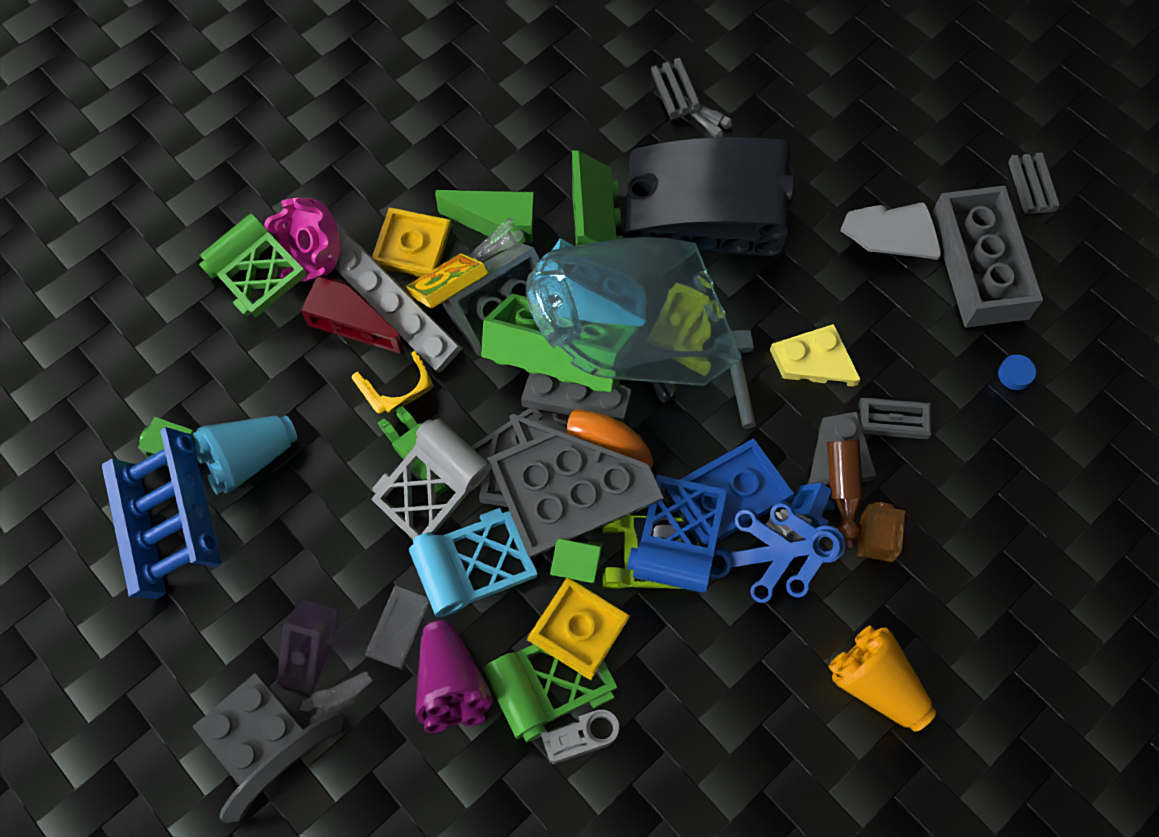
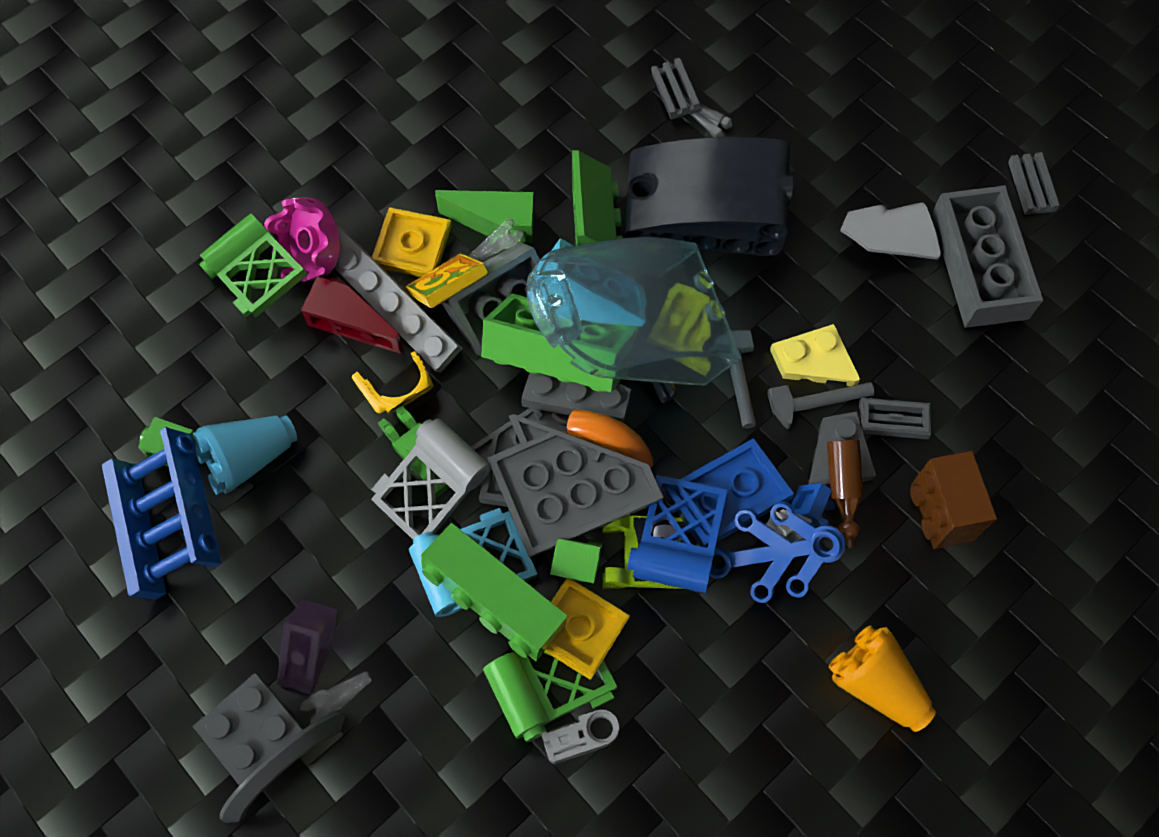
clear tile [365,586,430,669] -> none
magenta cone [415,620,493,733] -> none
clear orange brick [857,502,905,562] -> none
blue tile [998,355,1036,390] -> none
none -> bright green brick [421,523,568,661]
none -> dark grey piece [767,382,874,429]
none -> reddish brown brick [910,450,997,550]

